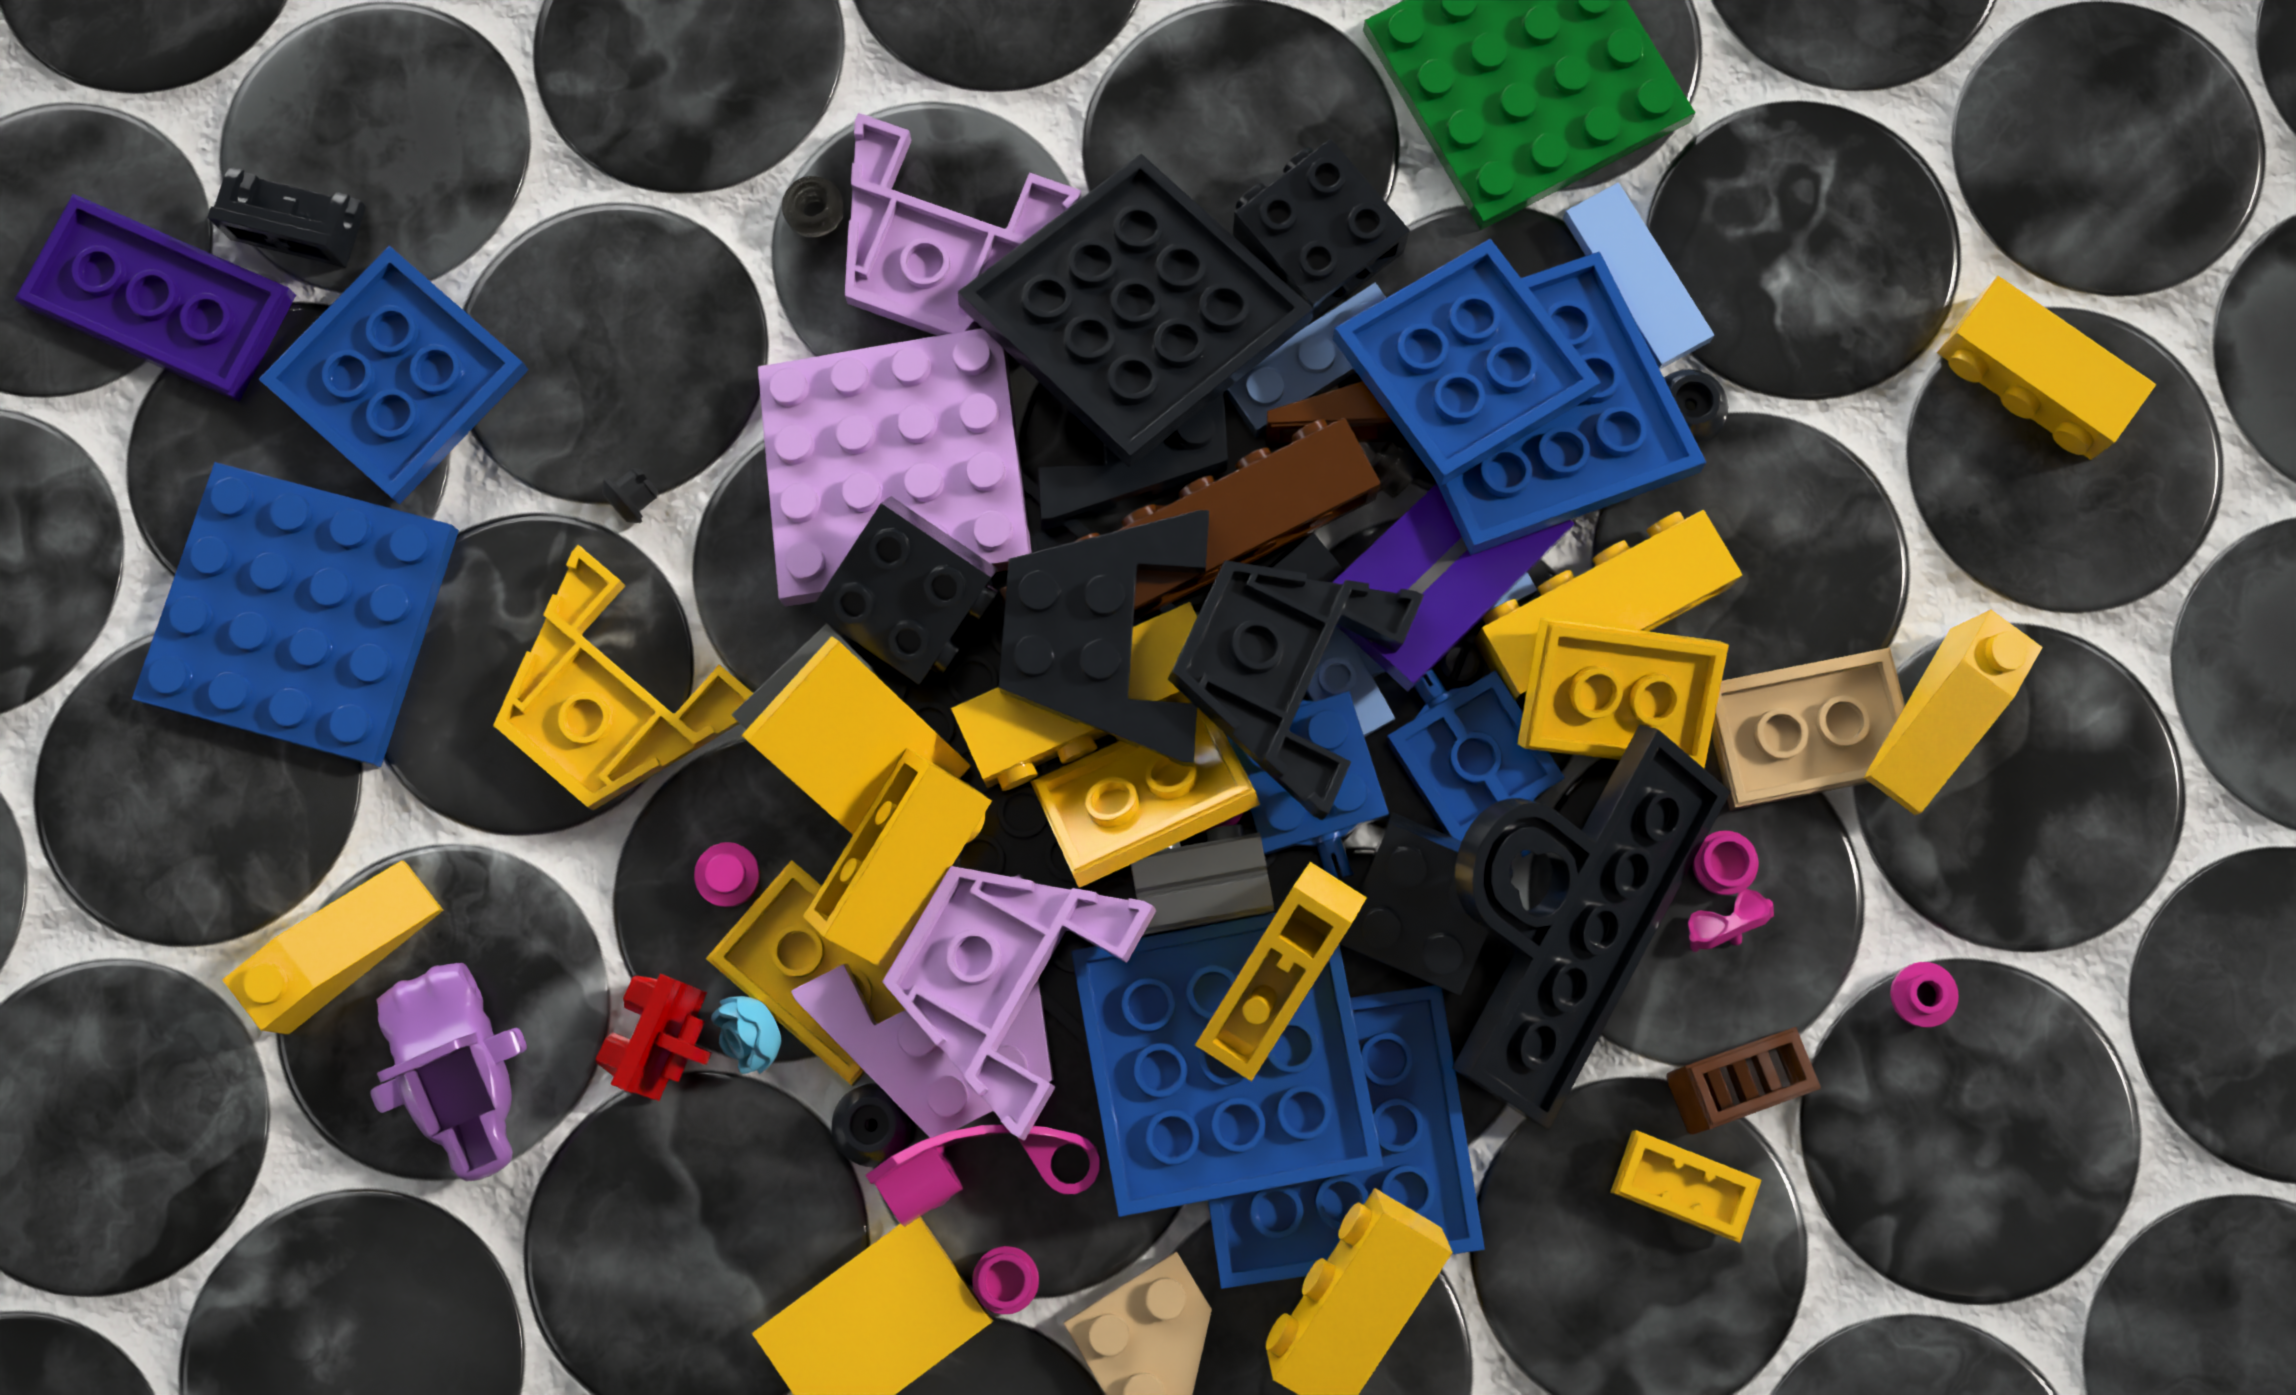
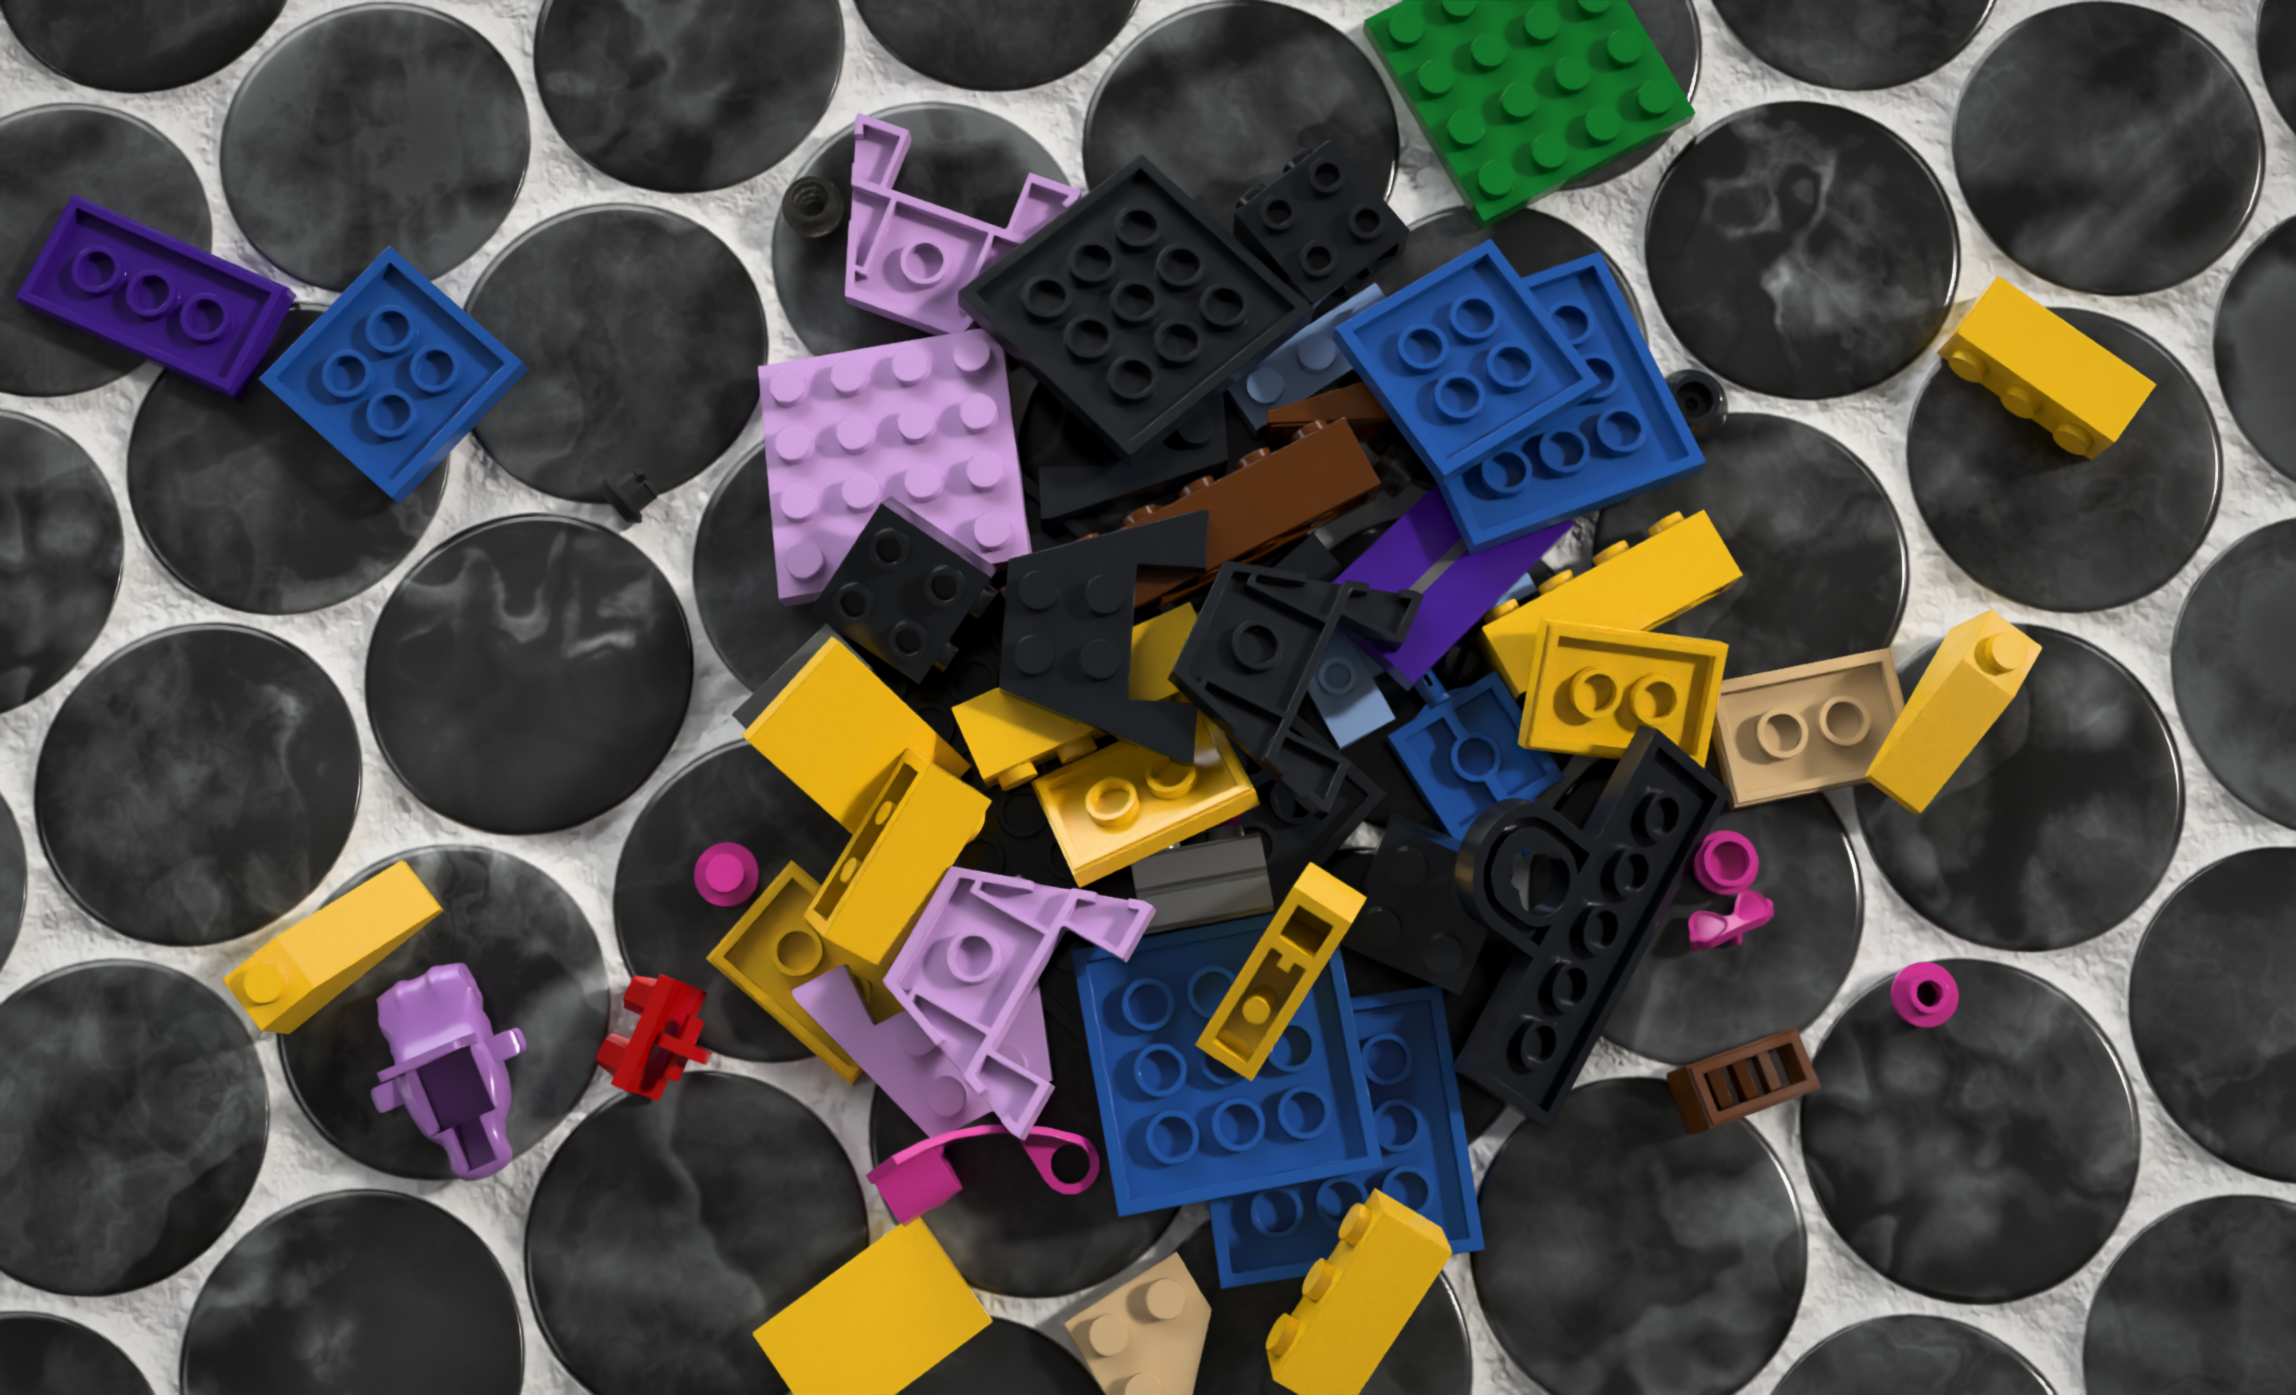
blue plate [132,462,459,768] -> none
black hinge [207,167,366,268] -> none
yellow wing [493,545,753,811] -> none
medium azure plate [711,996,781,1074] -> none
black plate [831,1083,913,1167] -> none
dark pink plate [973,1246,1039,1314] -> none
blue plate [1227,691,1389,879] -> none
light blue tile [1562,182,1715,369] -> none
yellow plate [1610,1130,1762,1243] -> none

